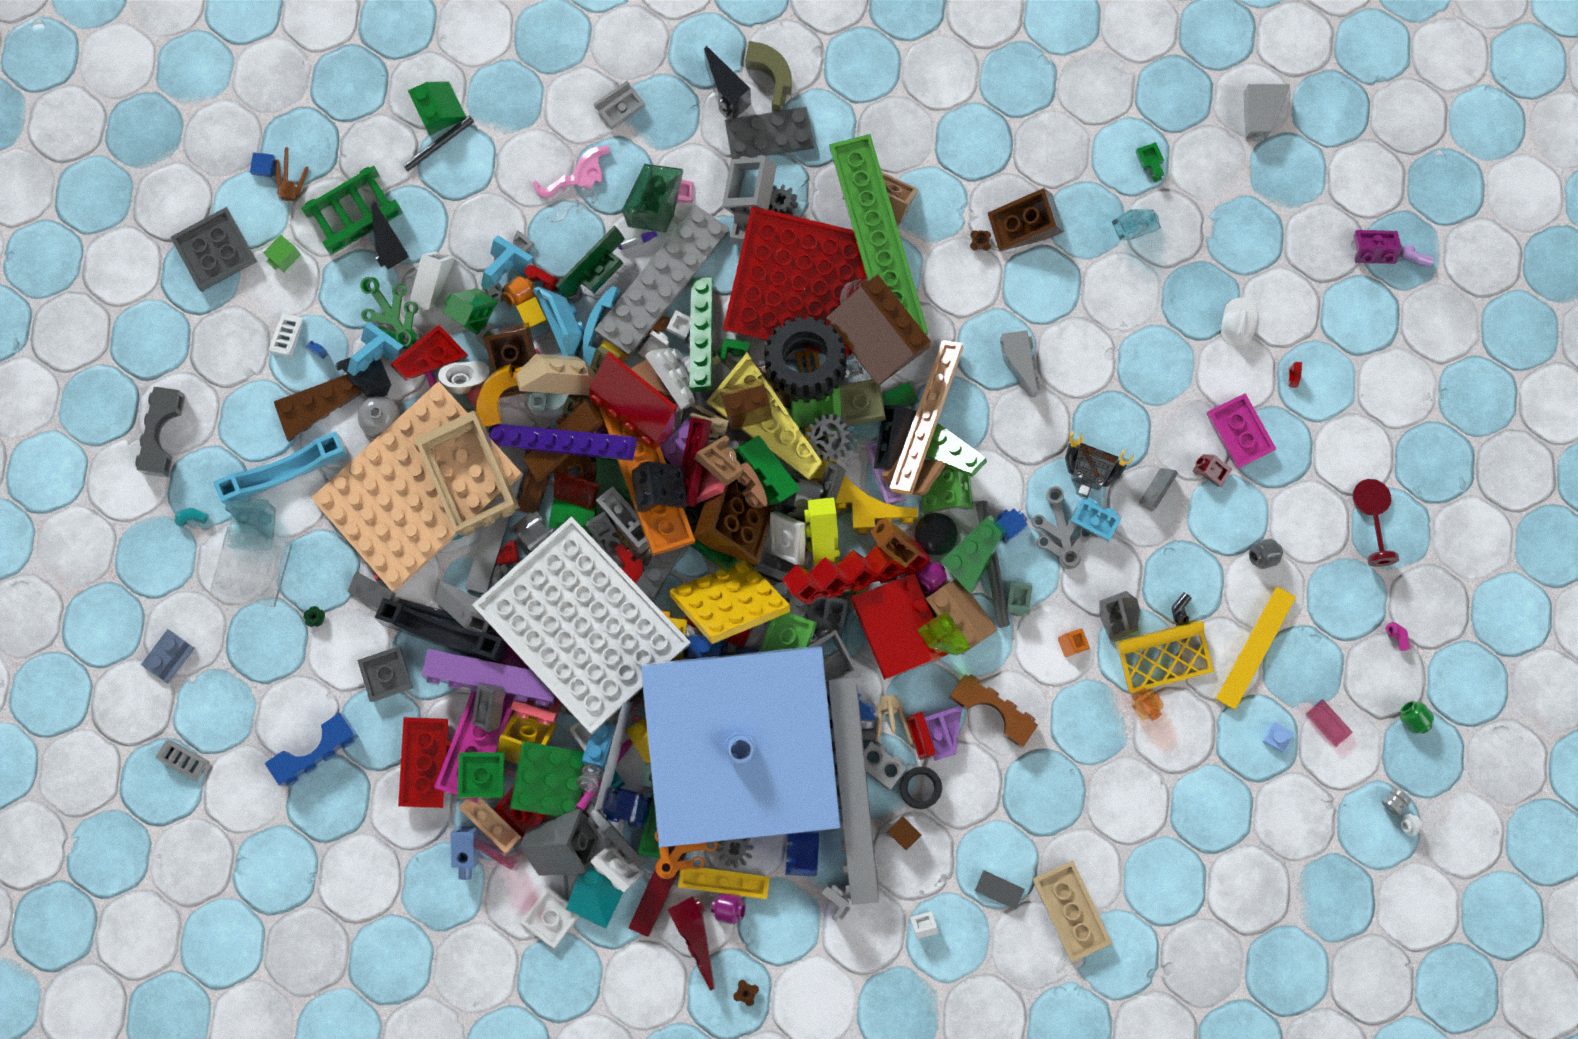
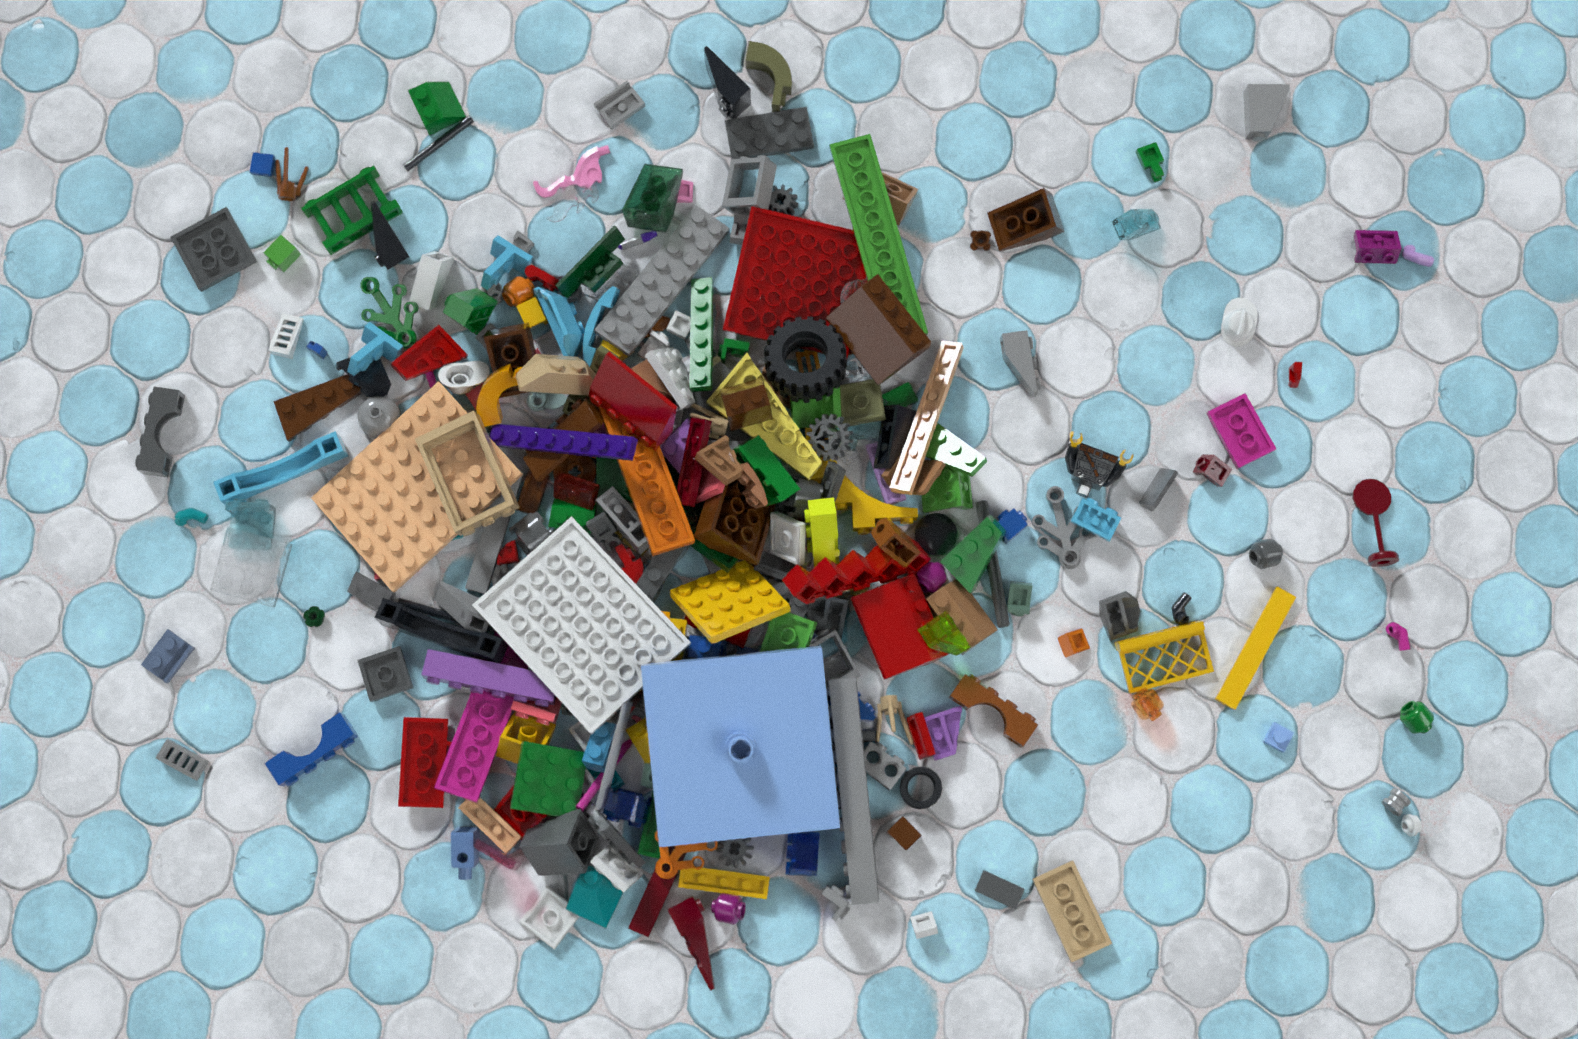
green plate [457,752,505,799] -> none
flat silver slope [472,683,505,732] -> none
clear wheel [576,765,604,793] -> none
black bracket [632,461,688,513] -> none
reddish brown plate [733,980,759,1006] -> none
clear pink tile [1305,699,1353,747] -> none

